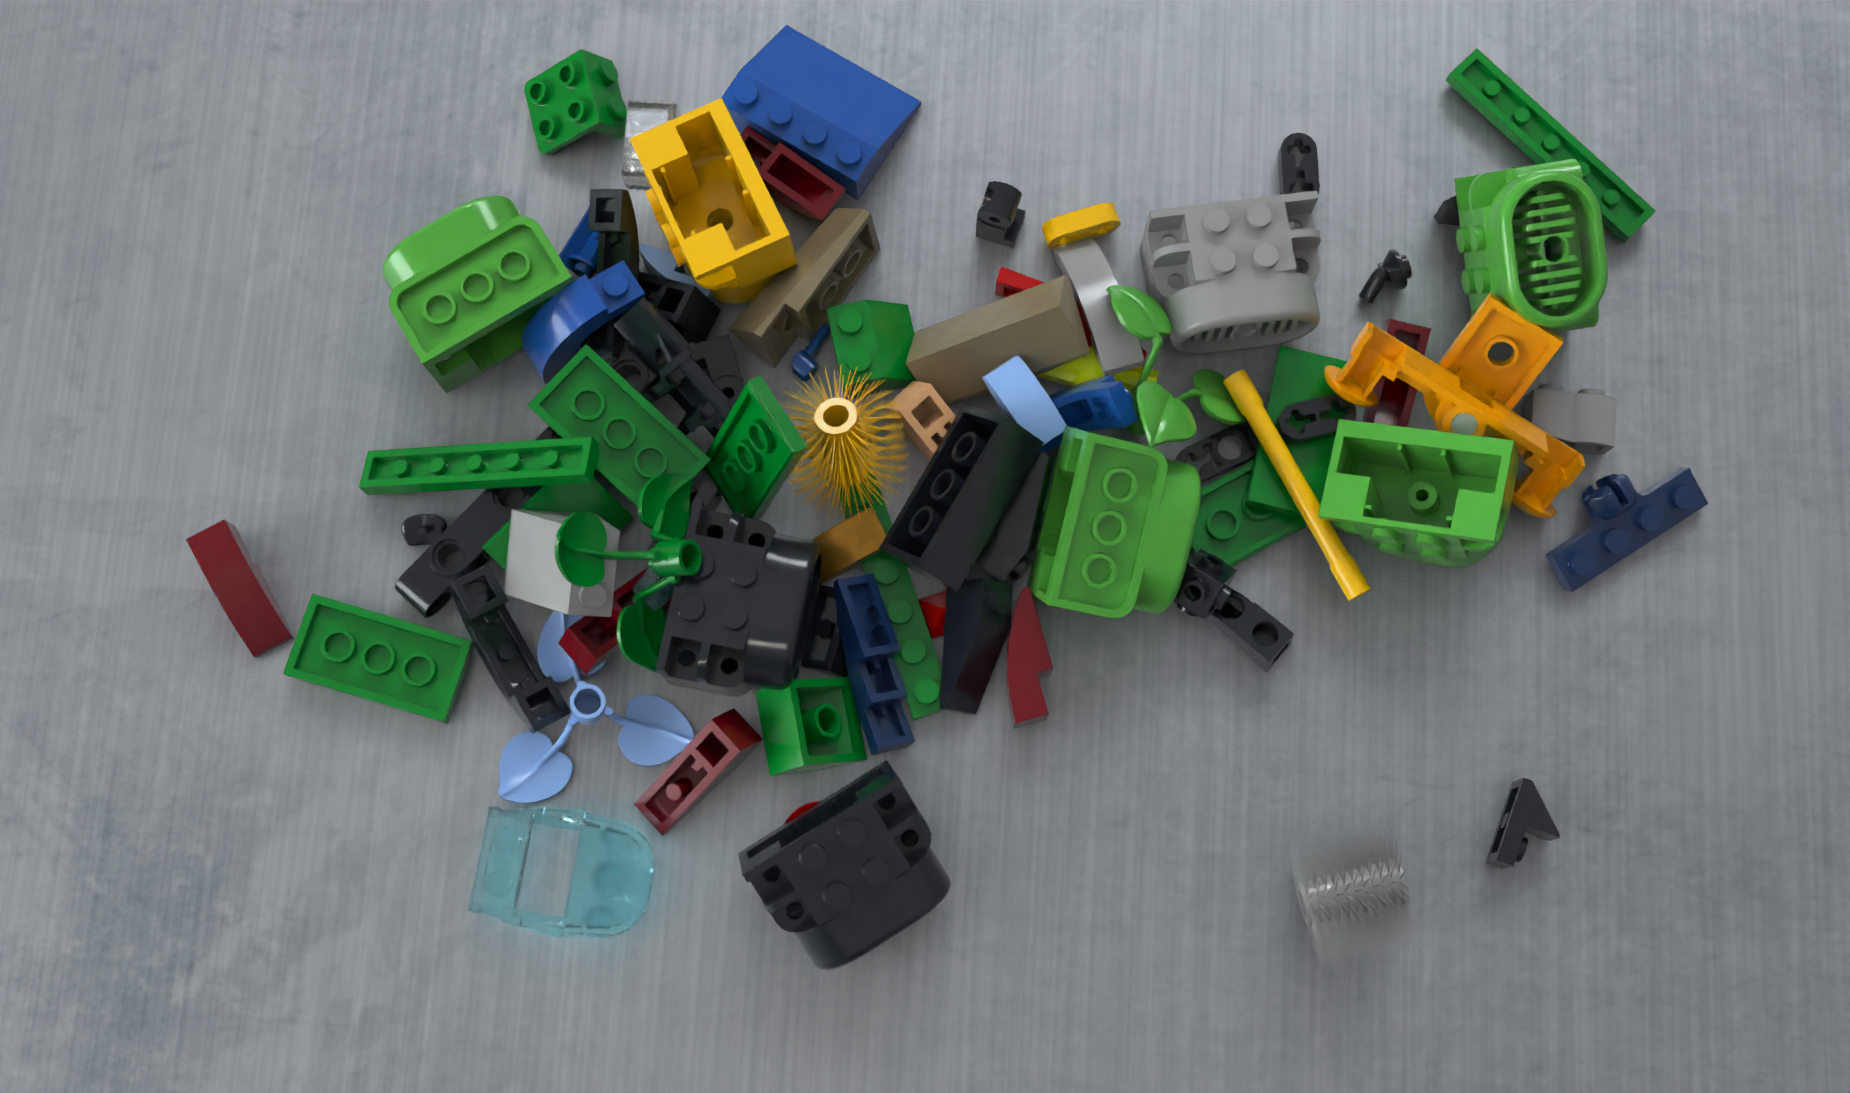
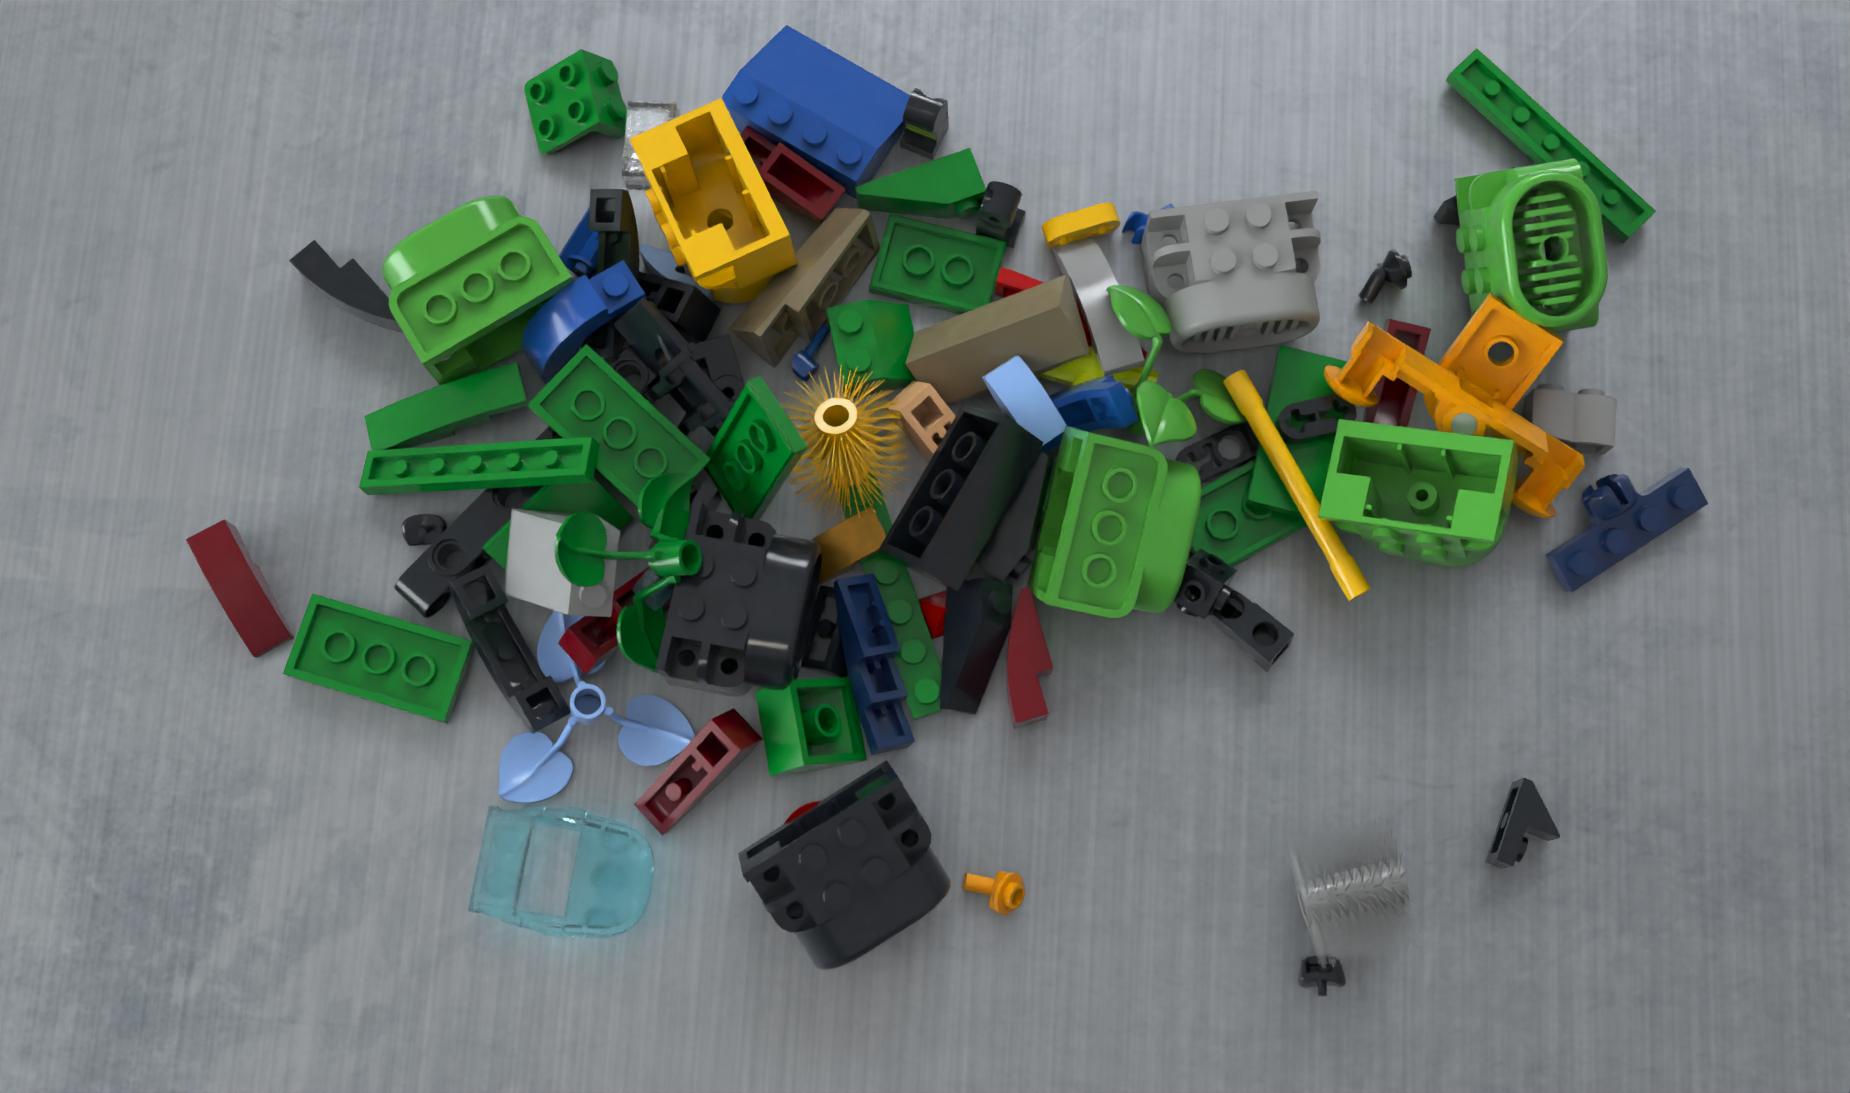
black beam [1278,133,1320,195] -> none
none -> black slope [289,240,403,333]
none -> green slope [364,362,529,451]
none -> green slope [855,148,986,219]
none -> green tile [869,213,1007,315]
none -> black leg [900,88,949,160]
none -> light orange plate [962,871,1025,915]
none -> blue hand [1121,204,1175,244]
none -> black piece [1298,955,1346,997]

